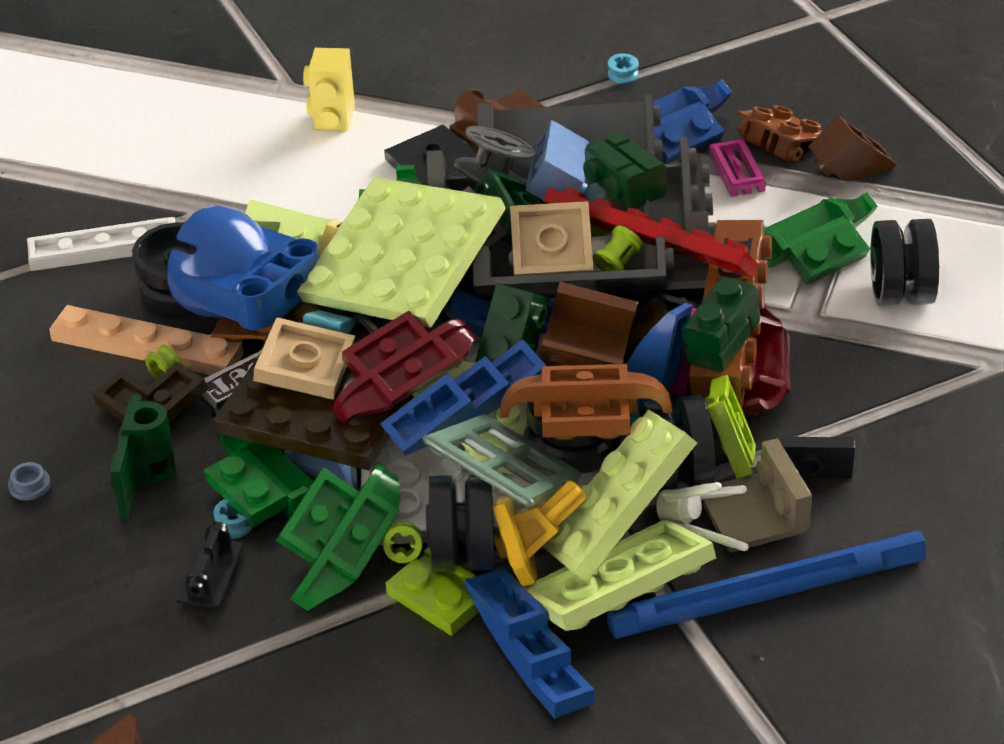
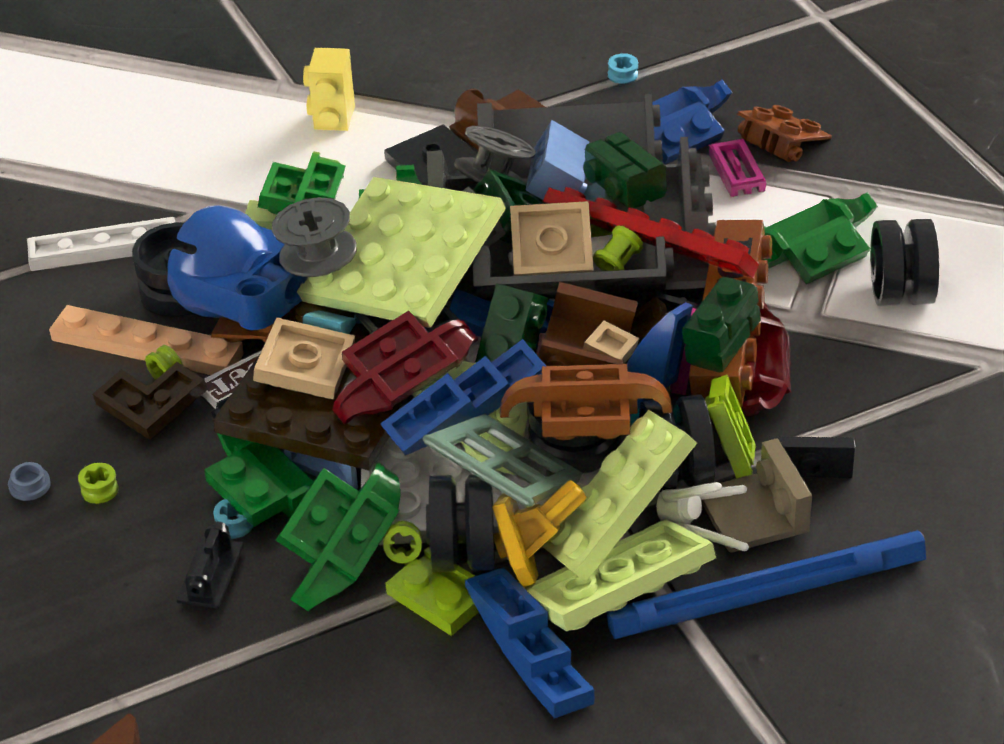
dark green piece [110,395,176,520] -> none
reddish brown slope [808,115,897,181] -> none
none -> lime bush [78,463,119,504]
none -> green plate [258,151,346,215]
none -> dark grey piece [272,197,357,277]
none -> tan plate [583,321,639,364]

